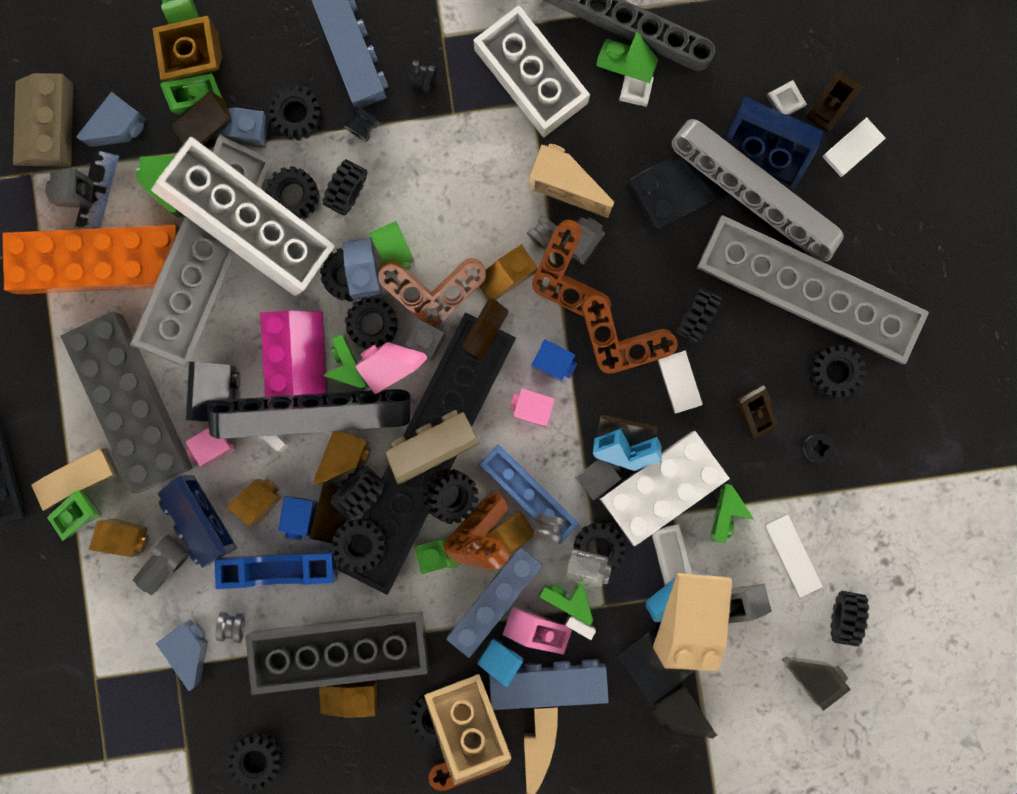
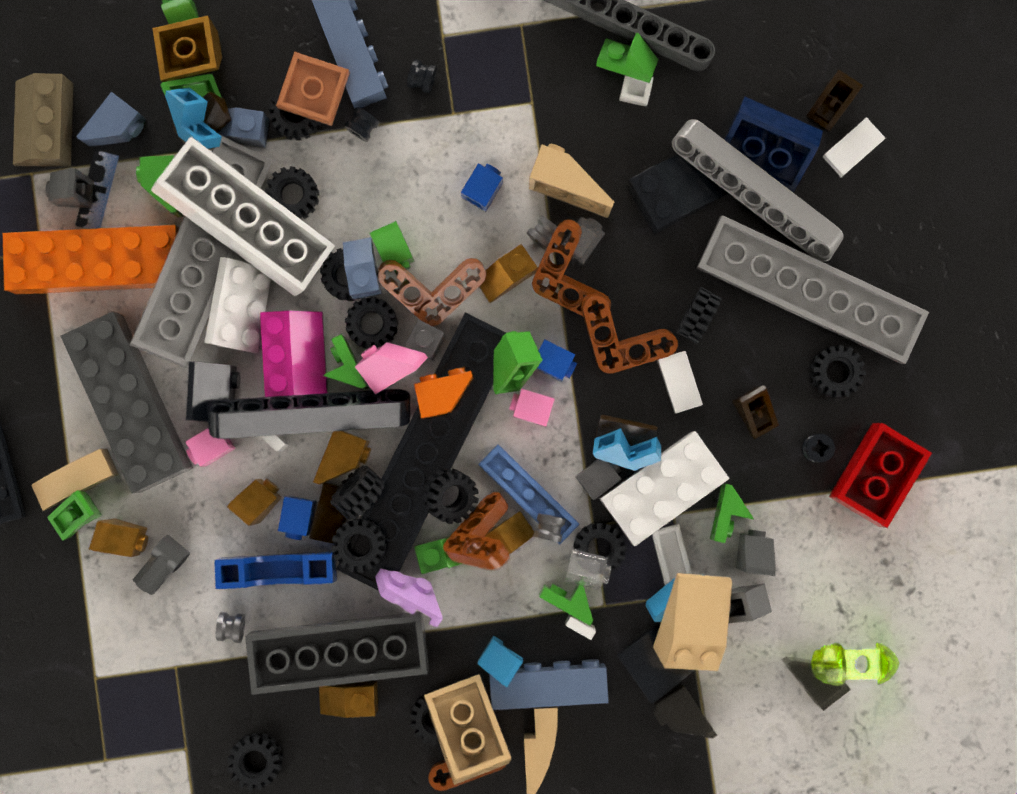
sand blue slope [155,620,207,691] -> none
dark blue slope [157,475,238,568] -> none
black tyre [322,159,368,216] -> none
dark tan slope [385,410,480,484] -> none
sand blue brick [446,546,542,658] -> none
dark brown slope [462,297,509,359] -> none
white brick [474,5,590,138] -> none
bright pink slope [503,607,572,655] -> none
white sticker [765,515,823,598] -> none
white tile [767,80,807,116] -> none
black tyre [830,591,869,647] -> none
none -> dark azure slope [165,87,222,149]
none -> white plate [204,257,271,354]
none -> nougat plate [276,52,350,126]
none -> lavender wing [375,568,443,627]
none -> orange slope [414,367,473,419]
none -> blue brick [461,163,503,212]
none -> bright green slope [493,331,543,394]
none -> dark grey slope [736,529,776,576]
none -> clear neon green piece [811,642,900,686]
none -> red brick [829,423,932,528]

